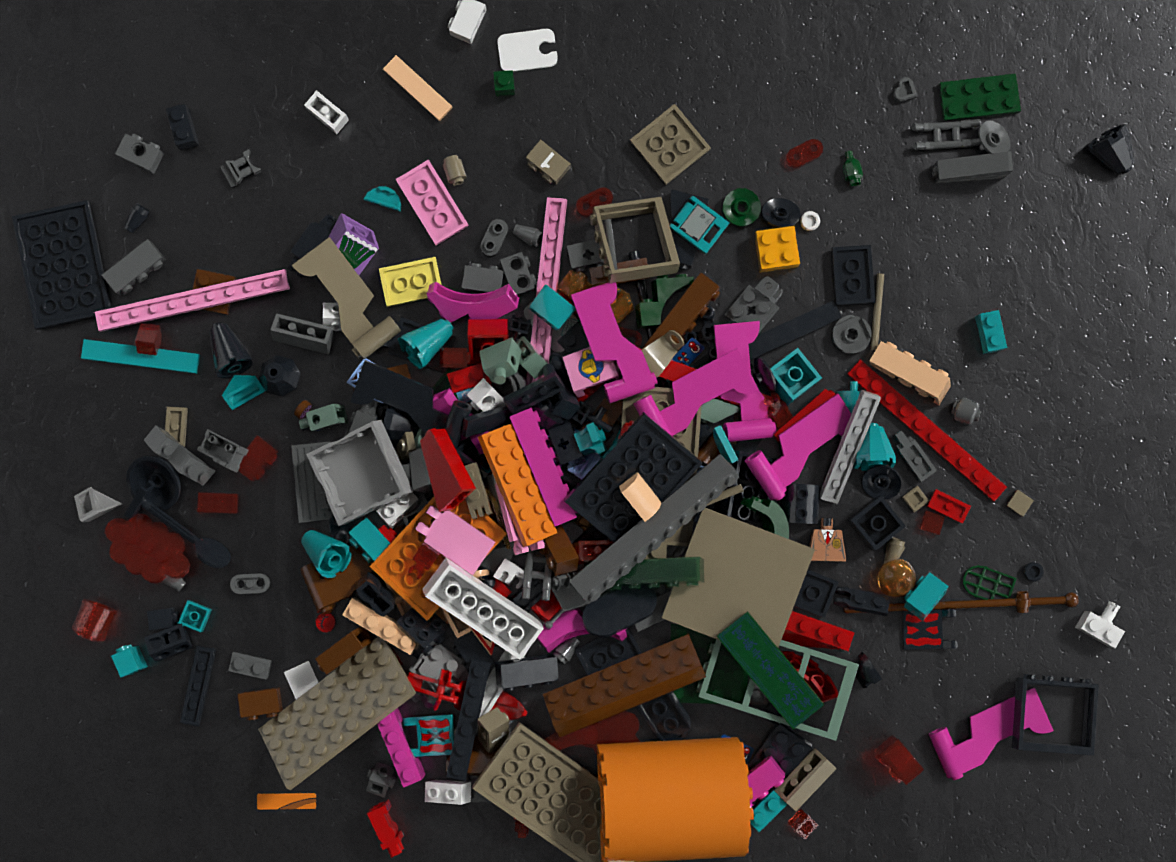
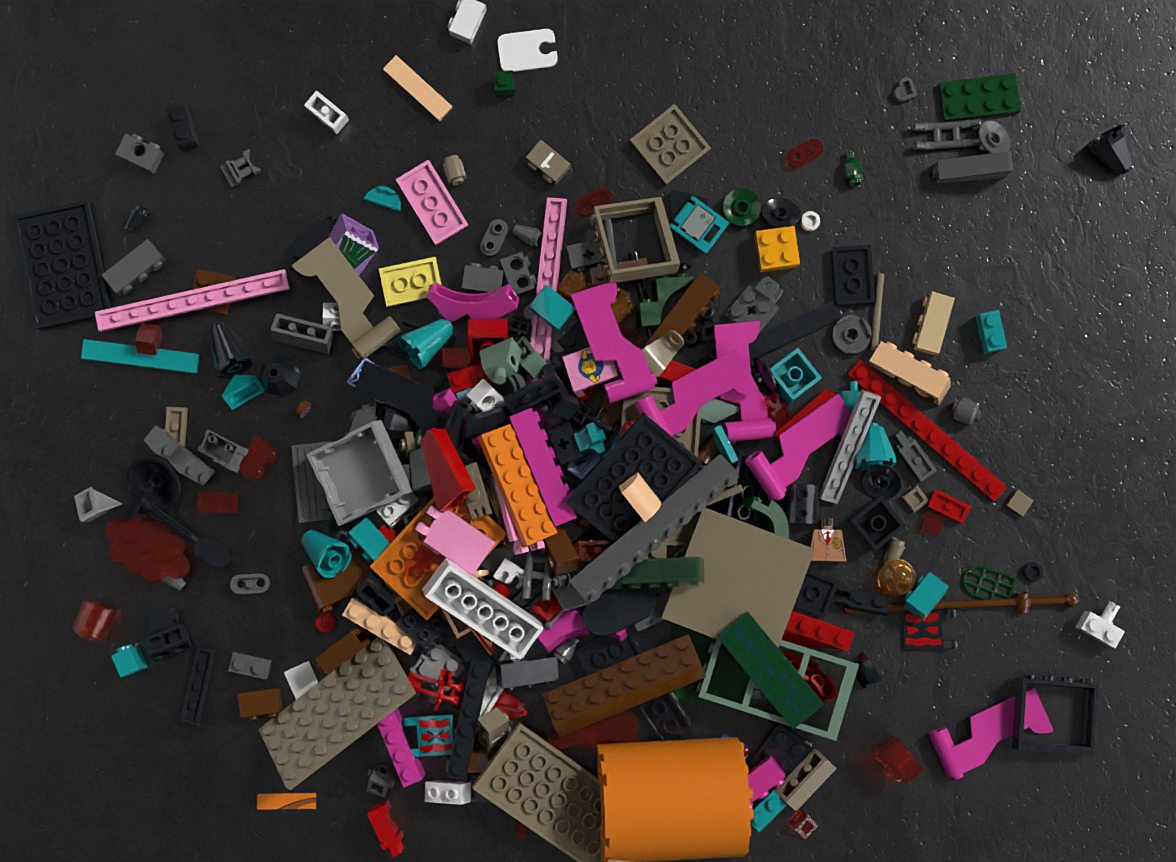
teal piece [178,600,212,632] -> none
sand green torso [299,404,349,432] -> none
blue sticker [672,338,705,366] -> none
none -> tan brick [912,291,955,356]

